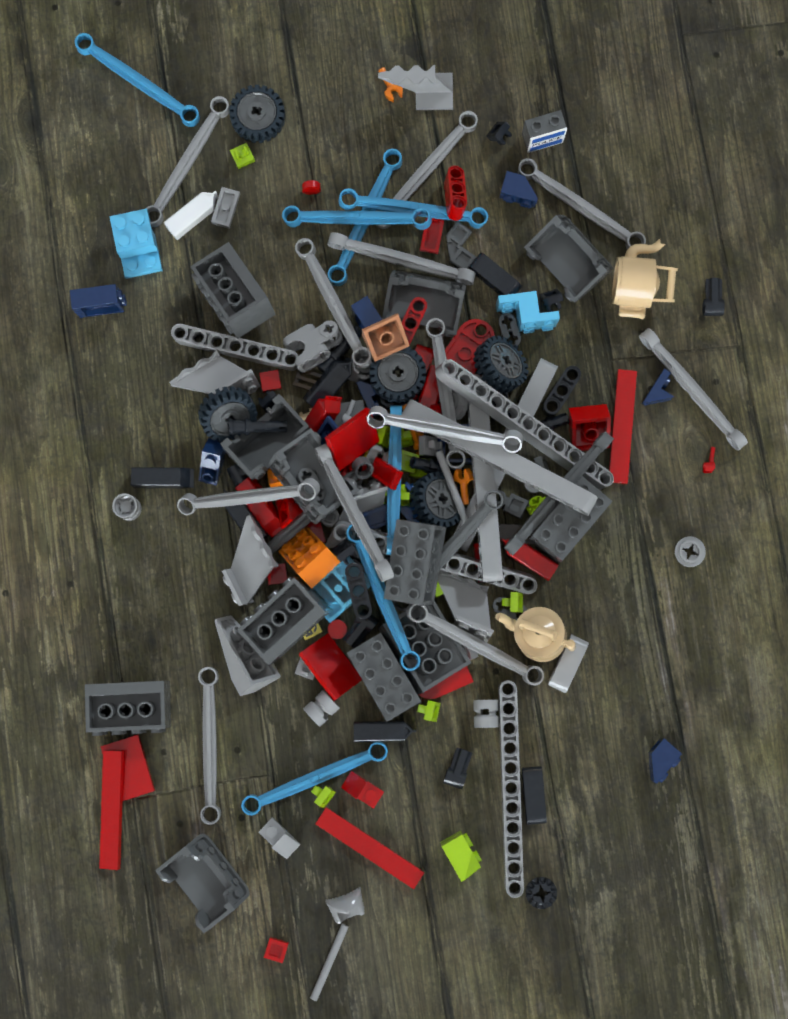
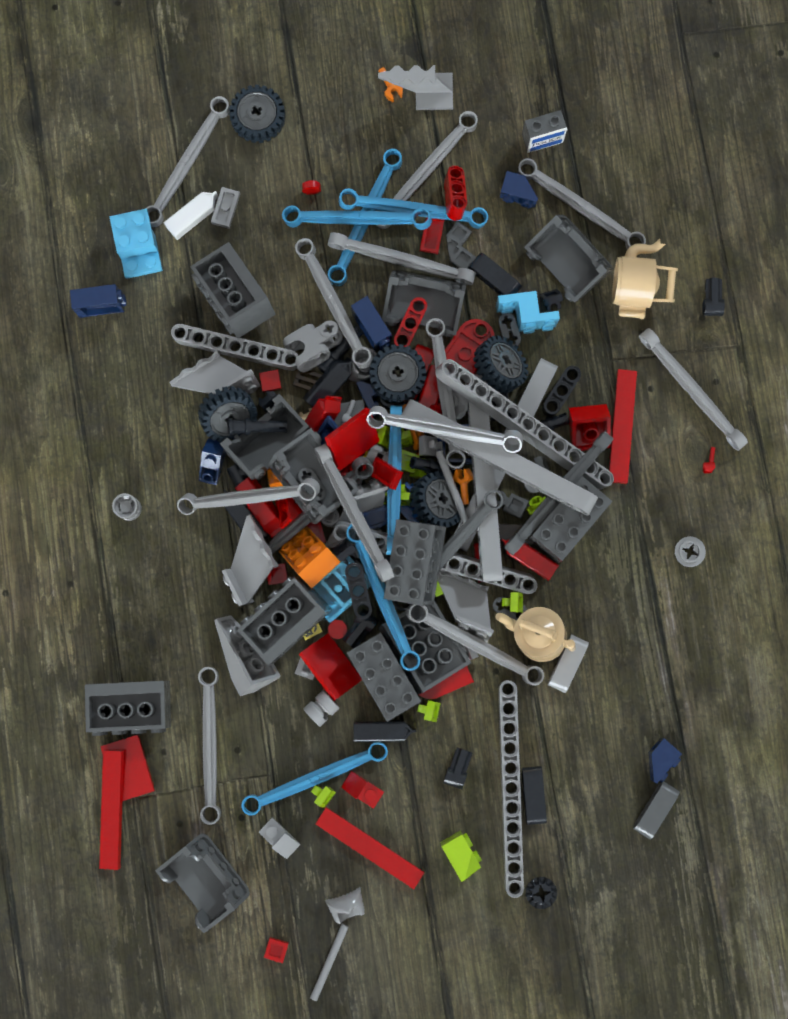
dark azure piece [75,33,200,127] -> none
black piece [131,467,194,489] -> none
lime tile [230,143,255,169] -> none
nougat slope [362,313,410,362] -> none
light grey wheel [473,699,499,728] -> none
black tile [486,121,512,145] -> none
dark blue slope [642,369,674,406] -> none
none -> dark grey beam [633,781,680,840]

